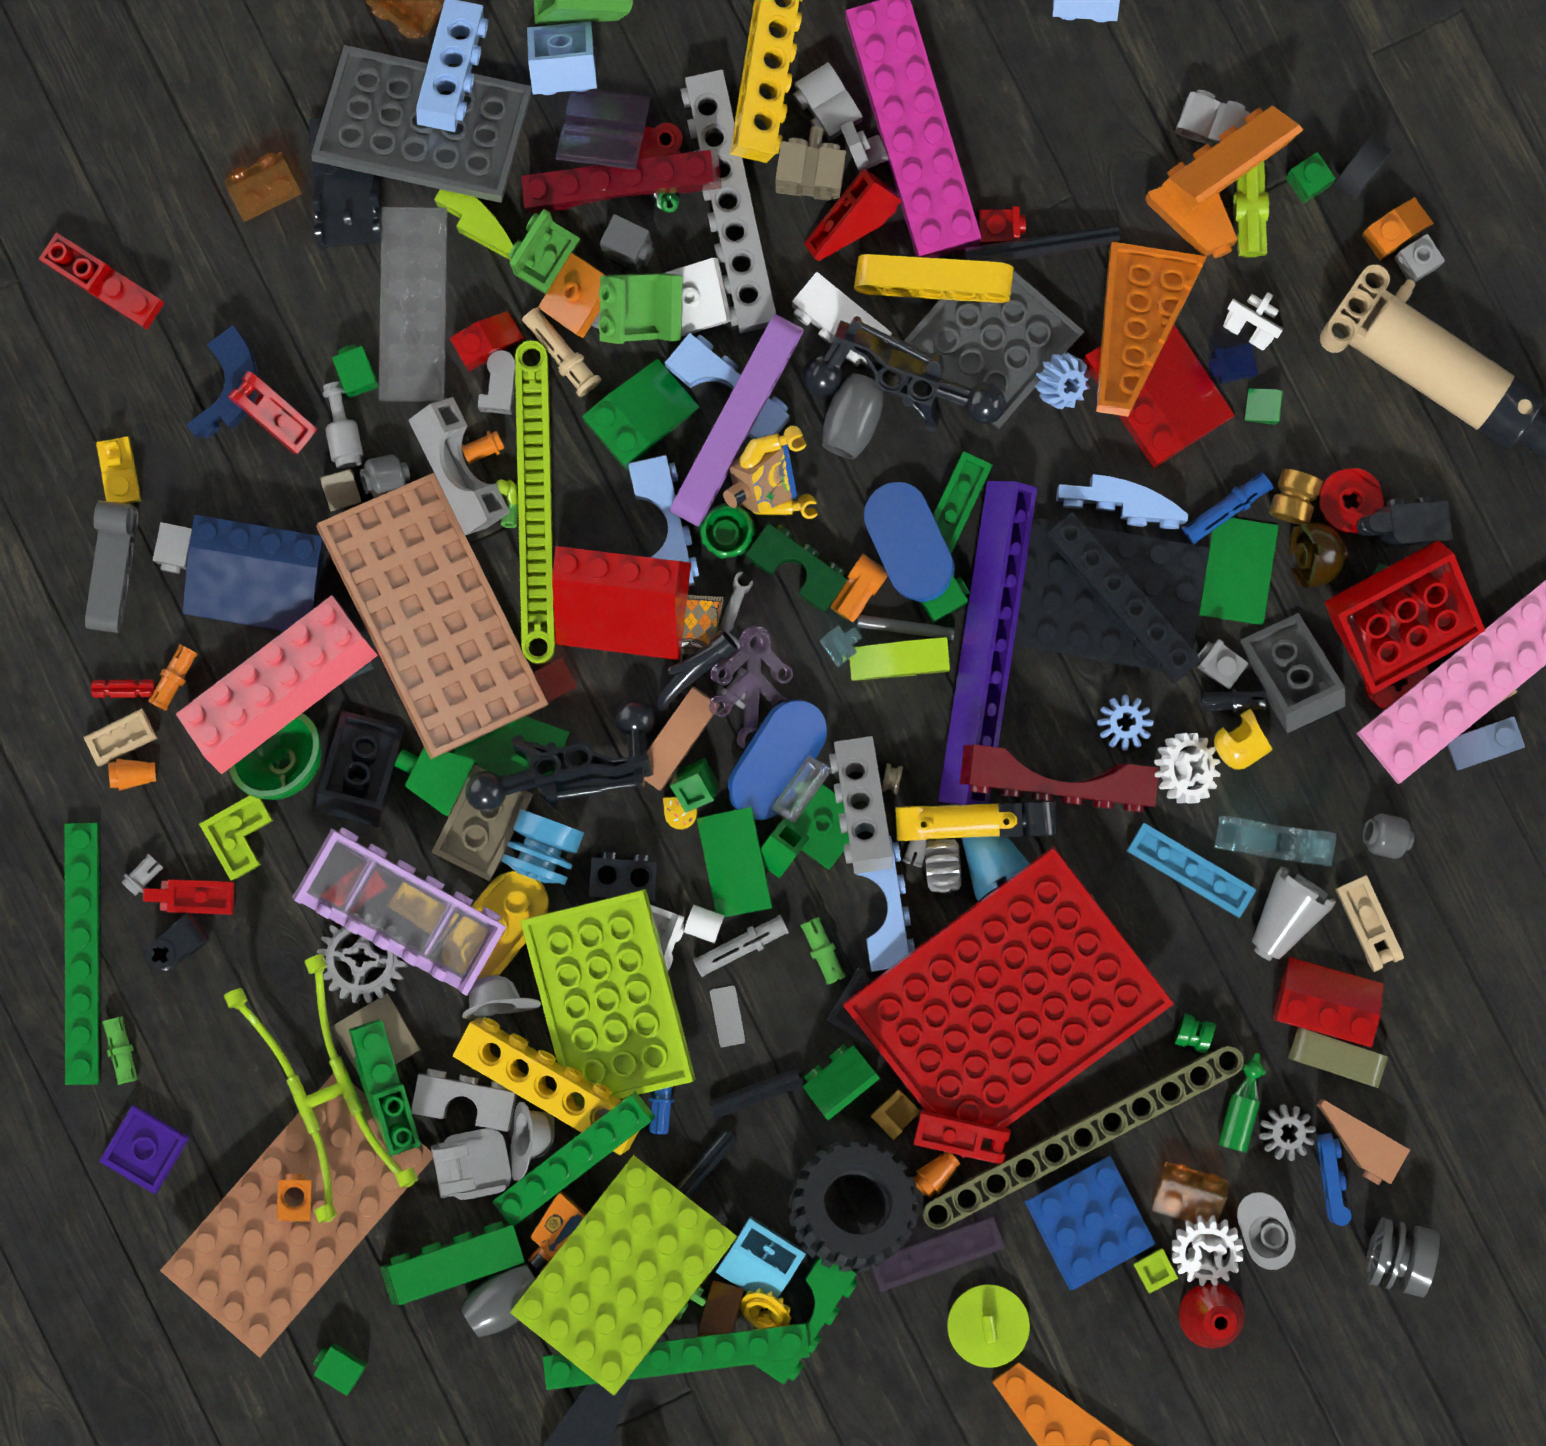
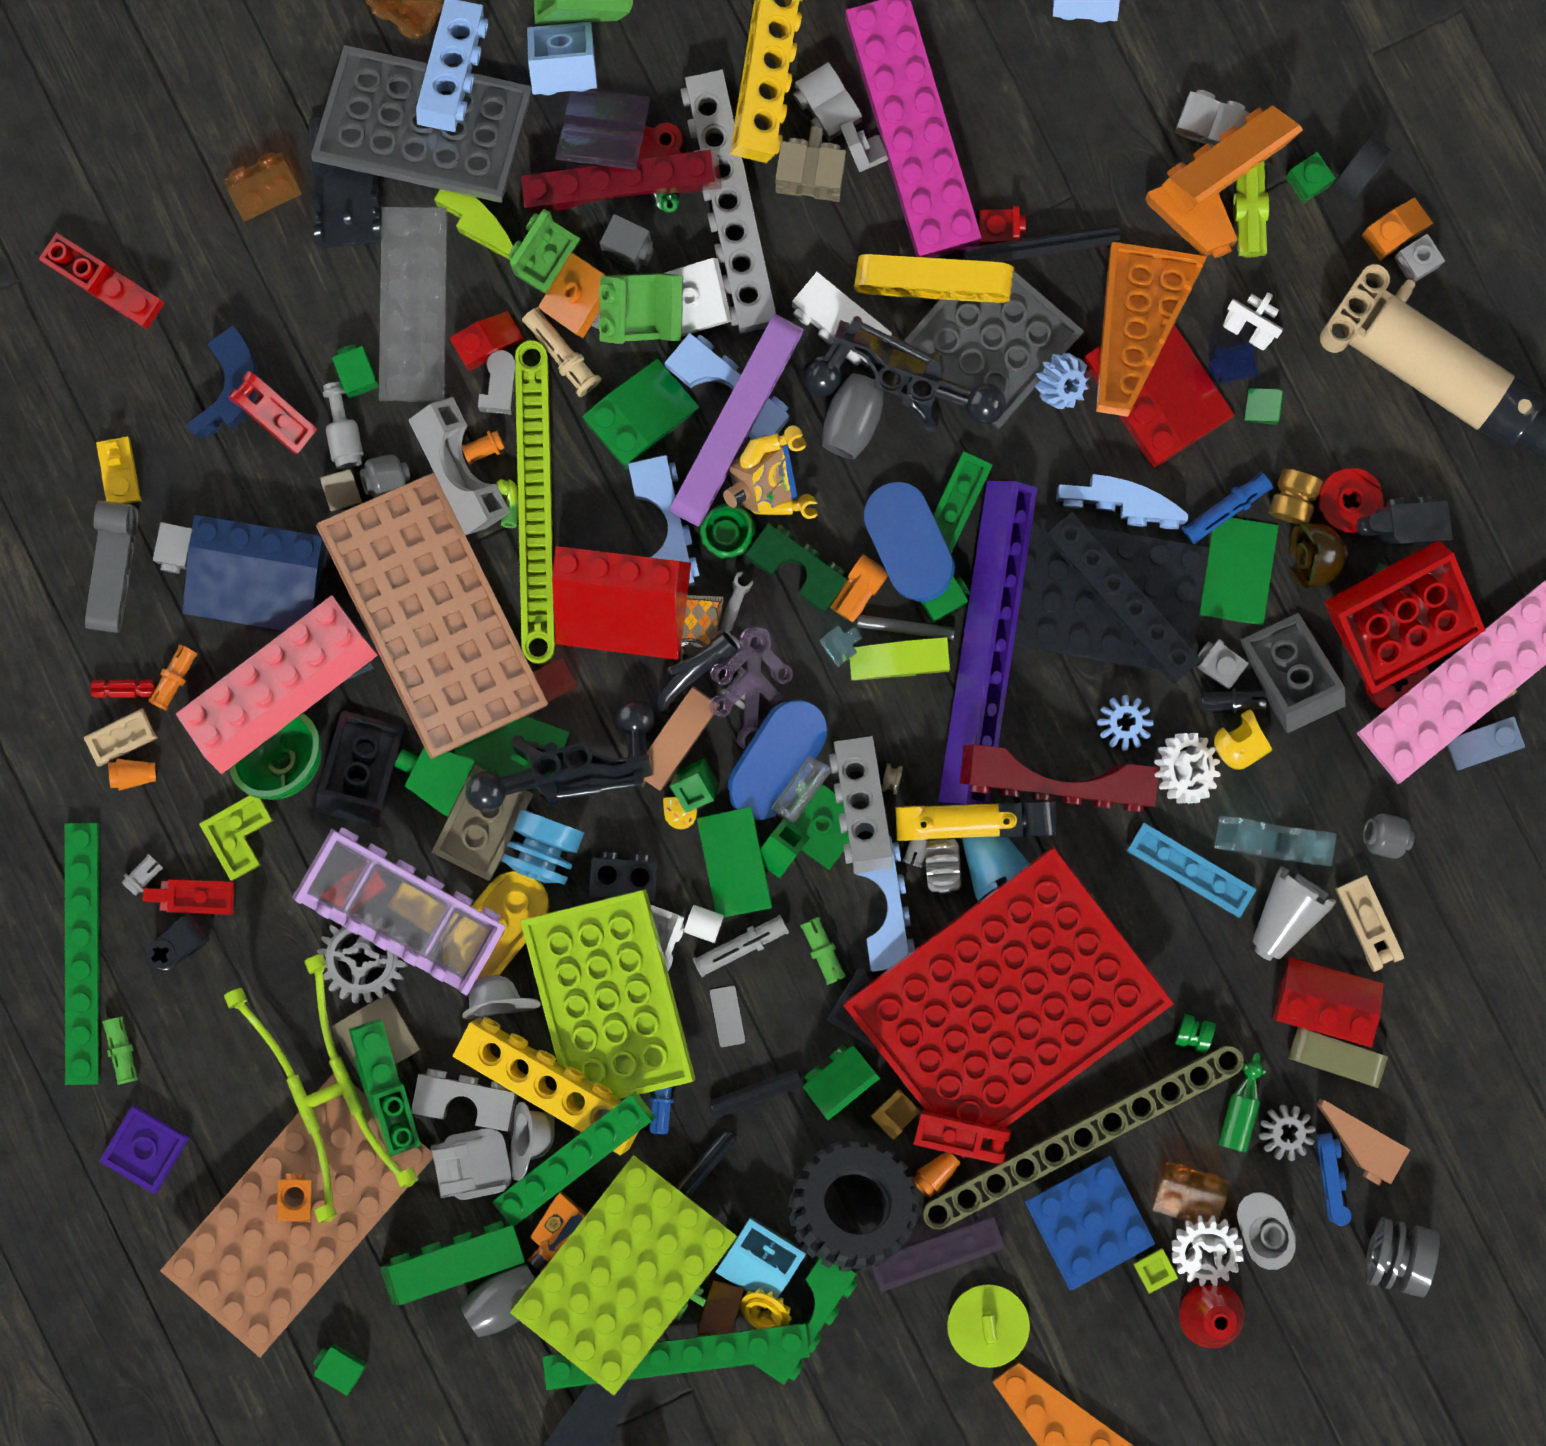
red slope [804,168,902,261] -> none

